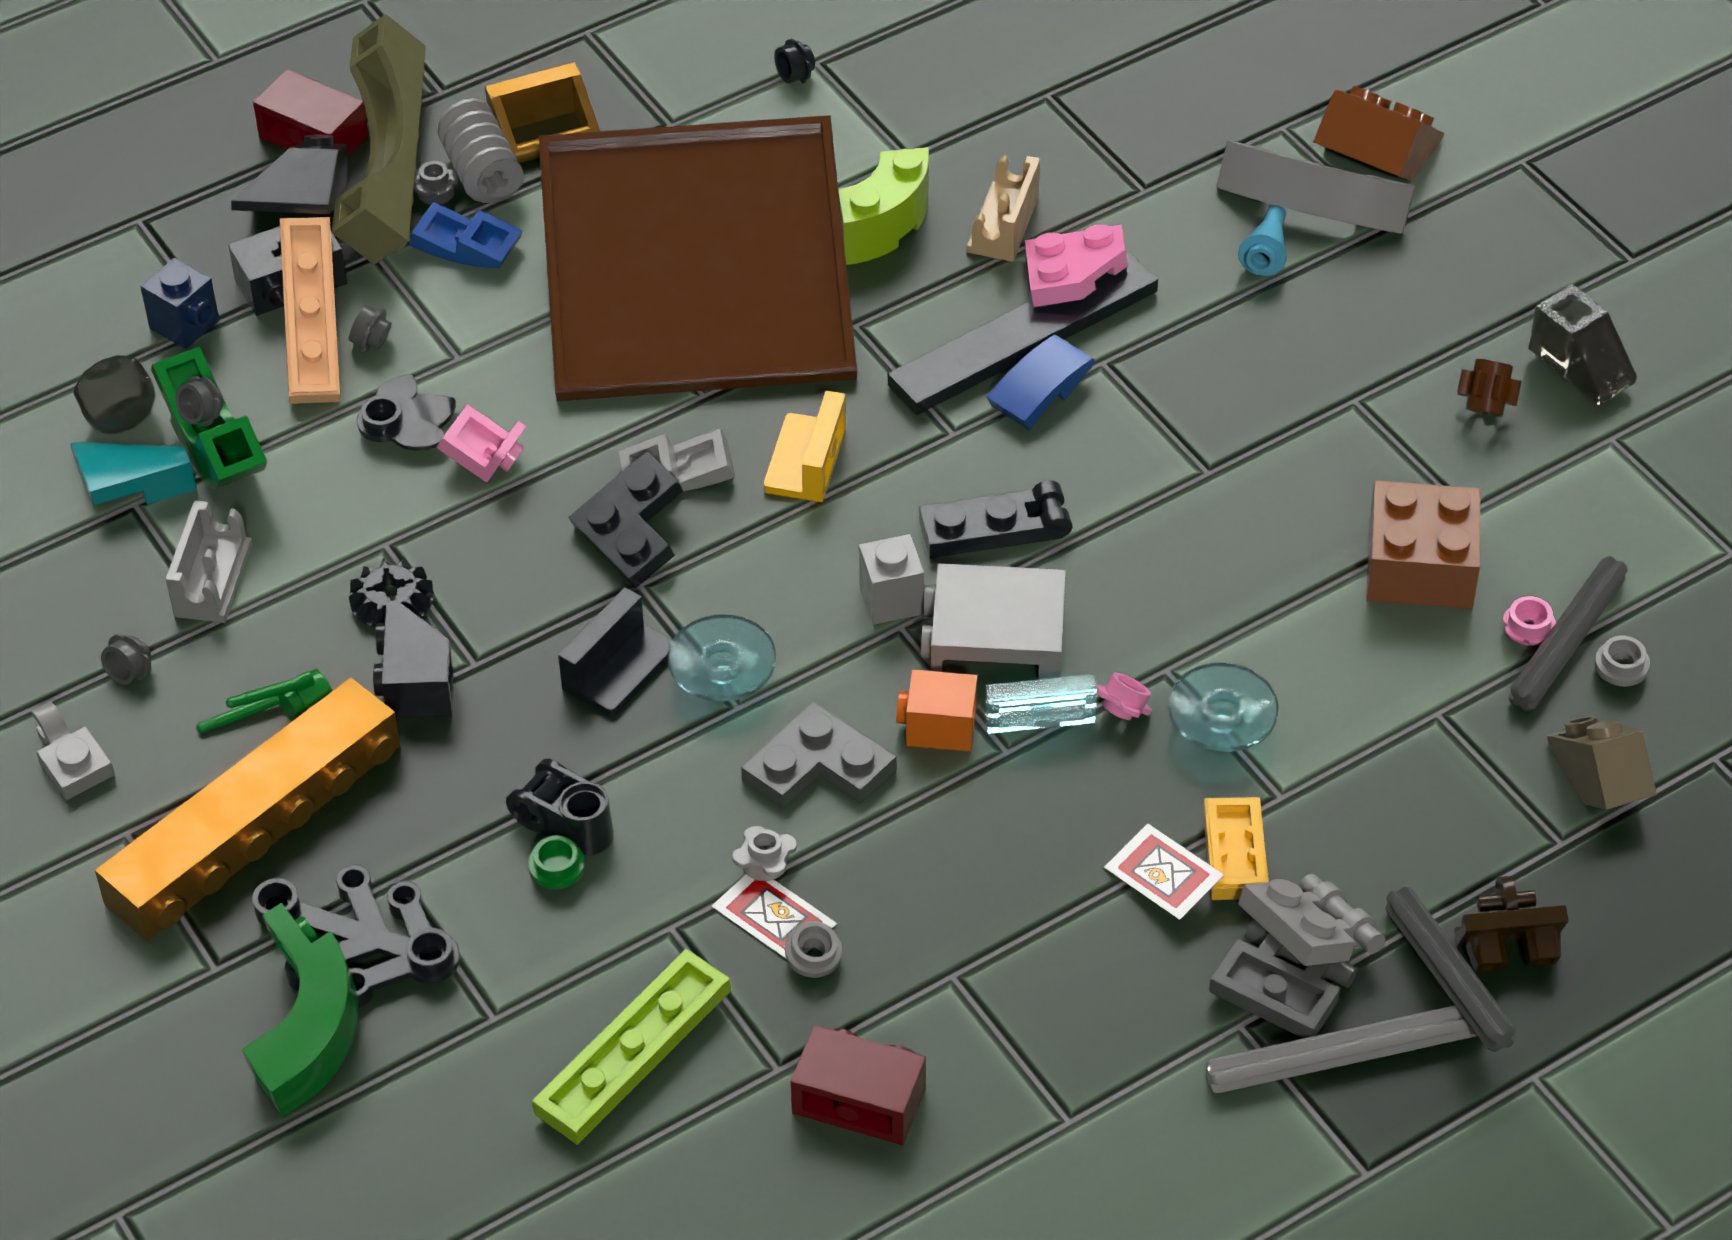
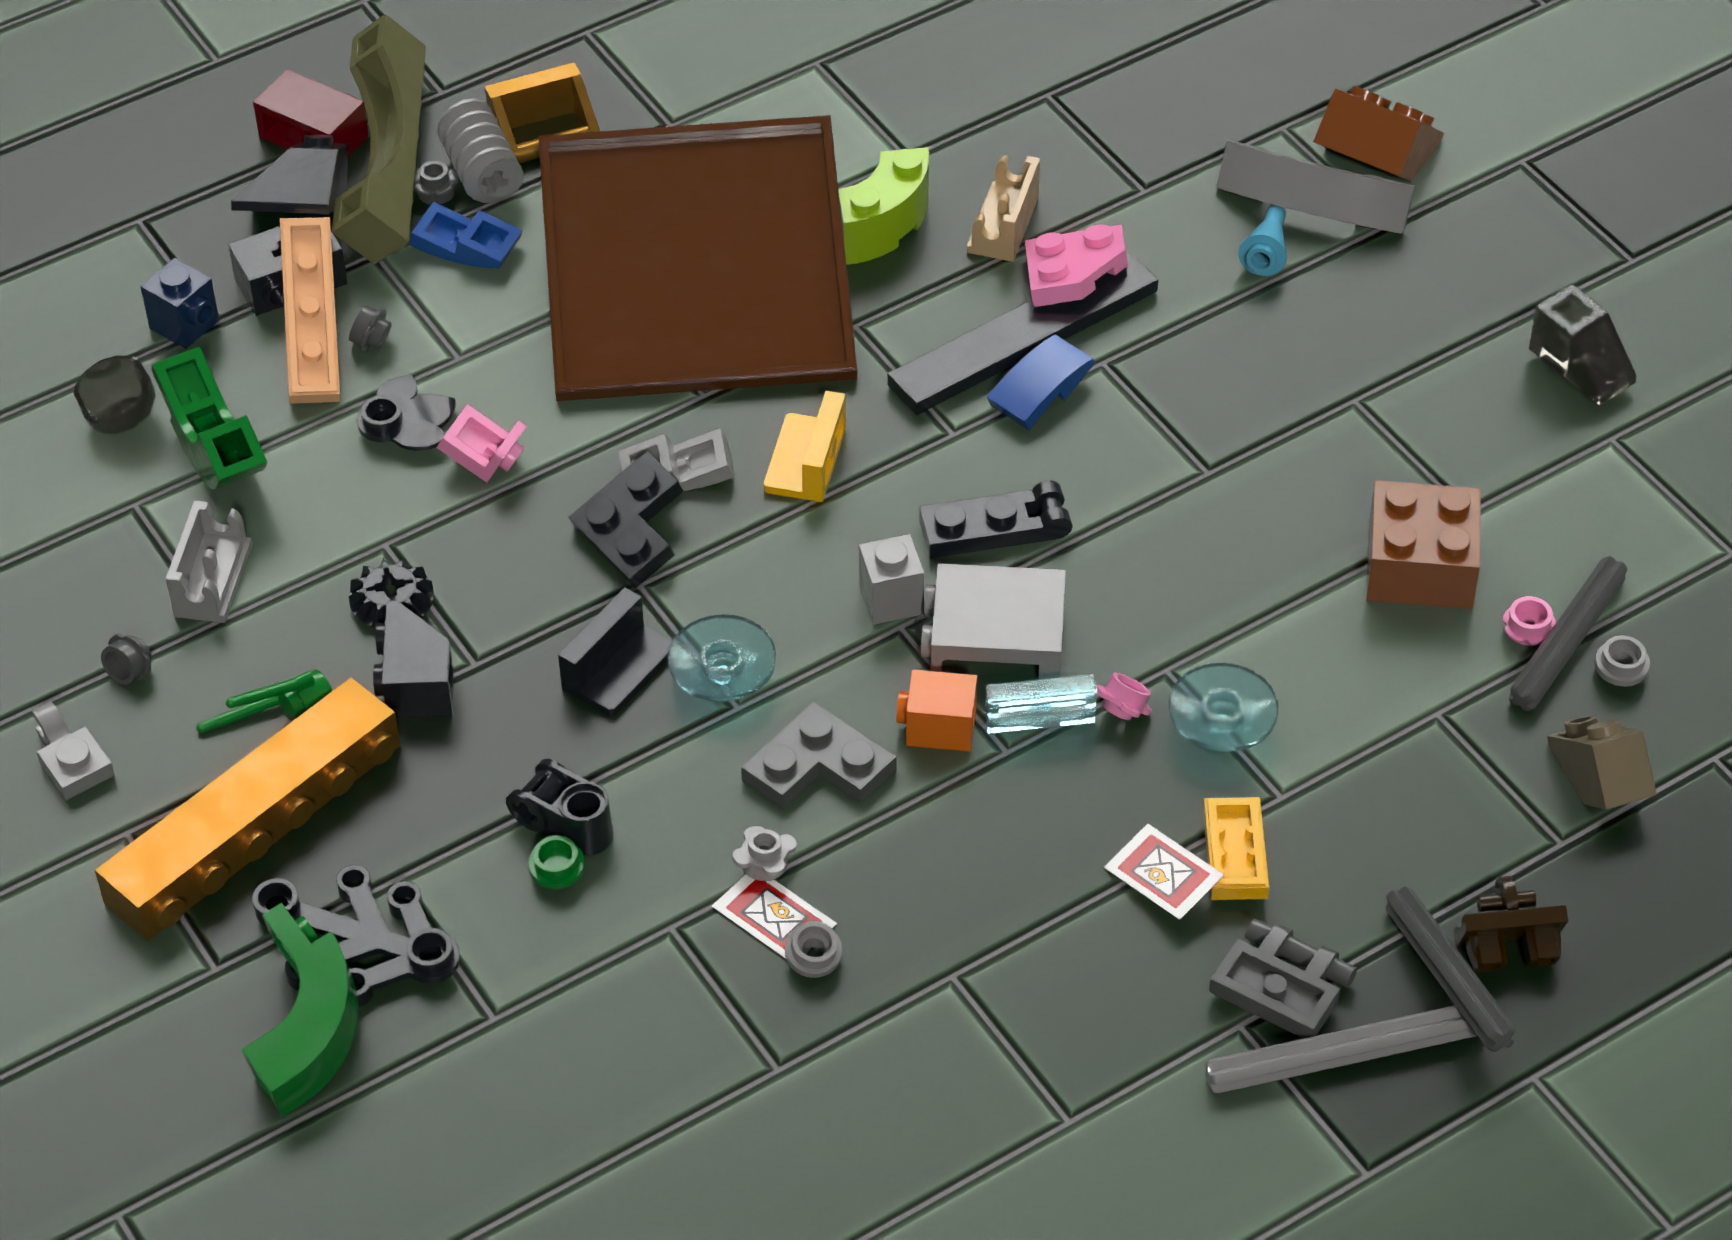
teal slope [70,442,197,506] -> none
dark grey plate [175,376,223,426] -> none
lime plate [532,949,731,1145] -> none
black plate [774,39,815,84] -> none
brick [790,1025,926,1145] -> none
light grey plate [1238,874,1385,966] -> none
reddish brown gear [1457,359,1521,417] -> none

